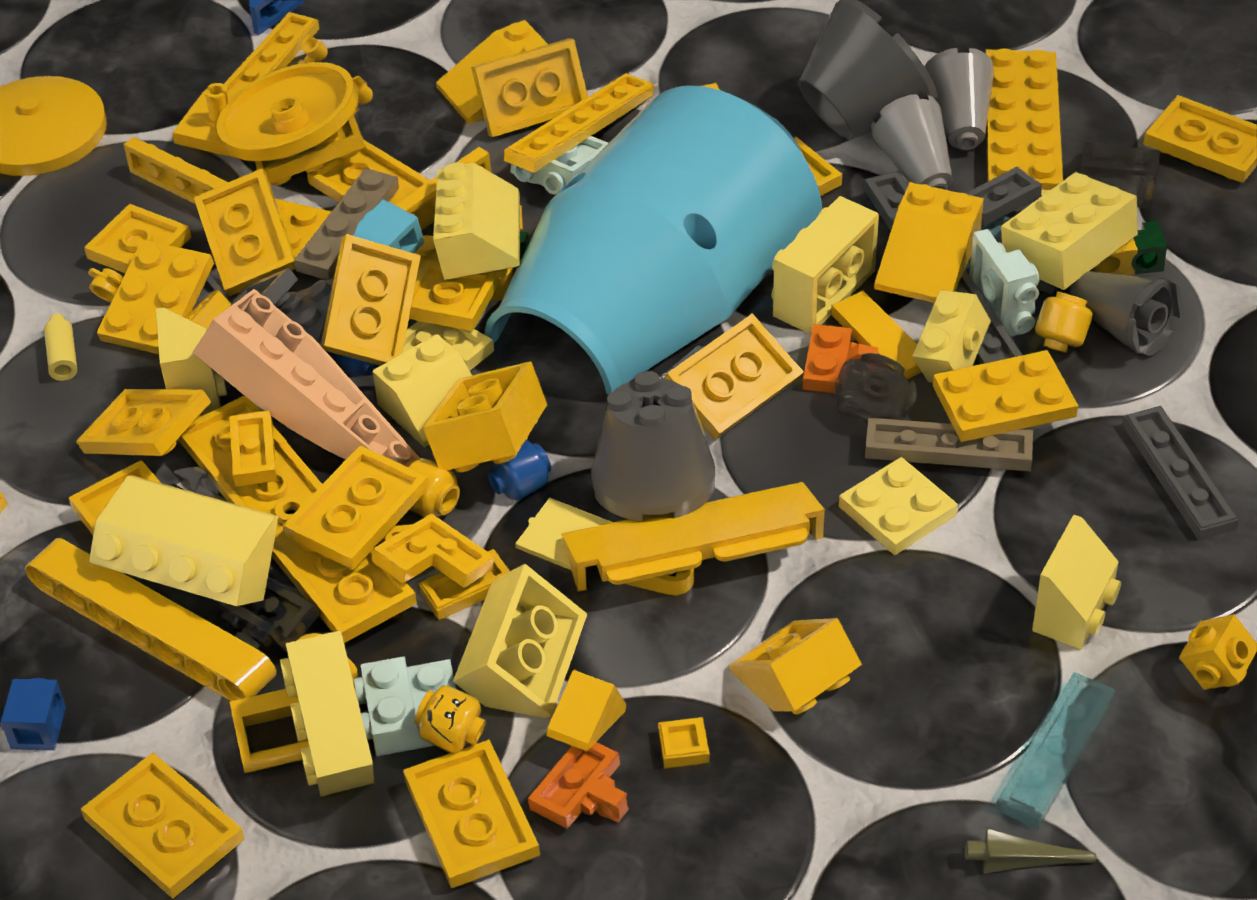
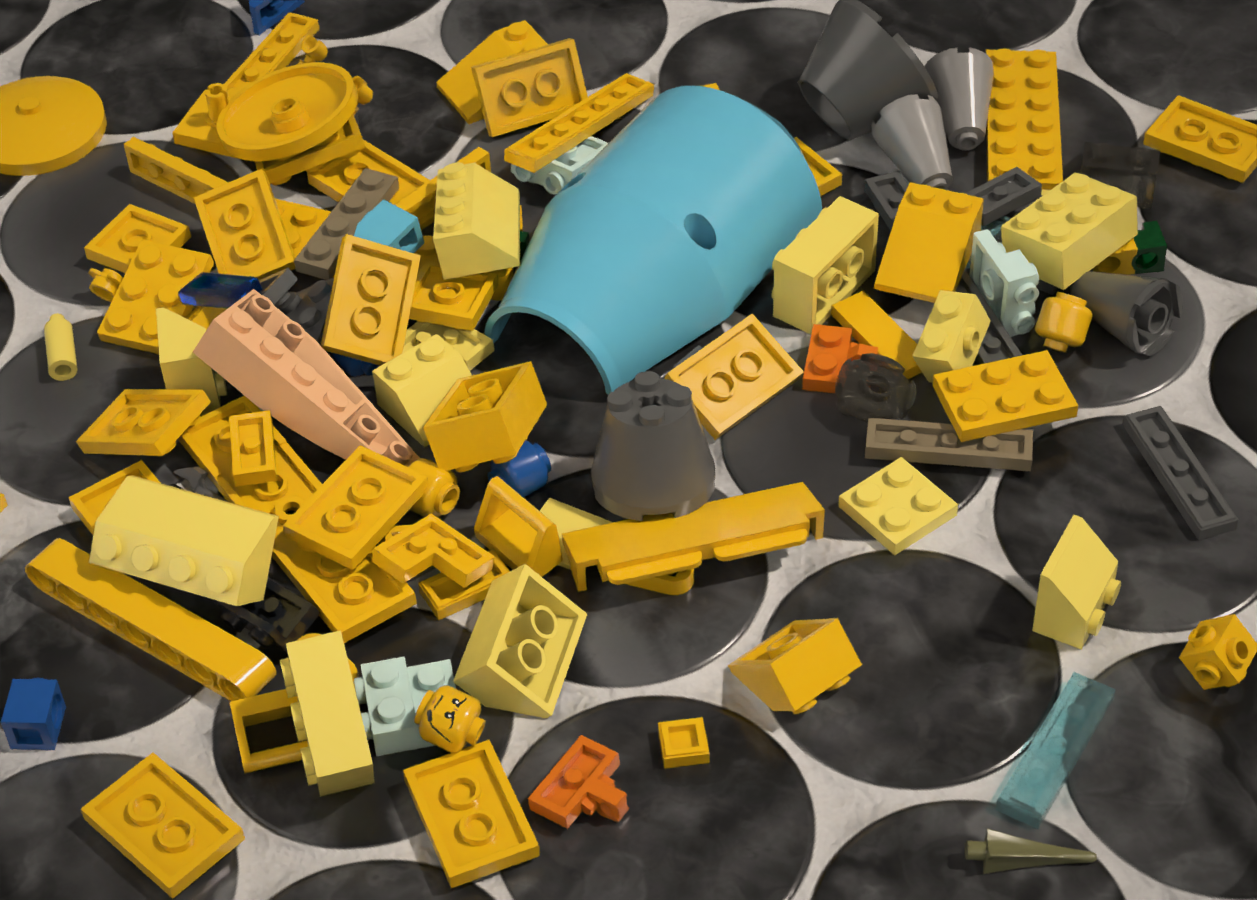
yellow slope [546,670,626,751] -> none
none -> tile [178,272,262,309]
none -> yellow tile [474,476,563,577]

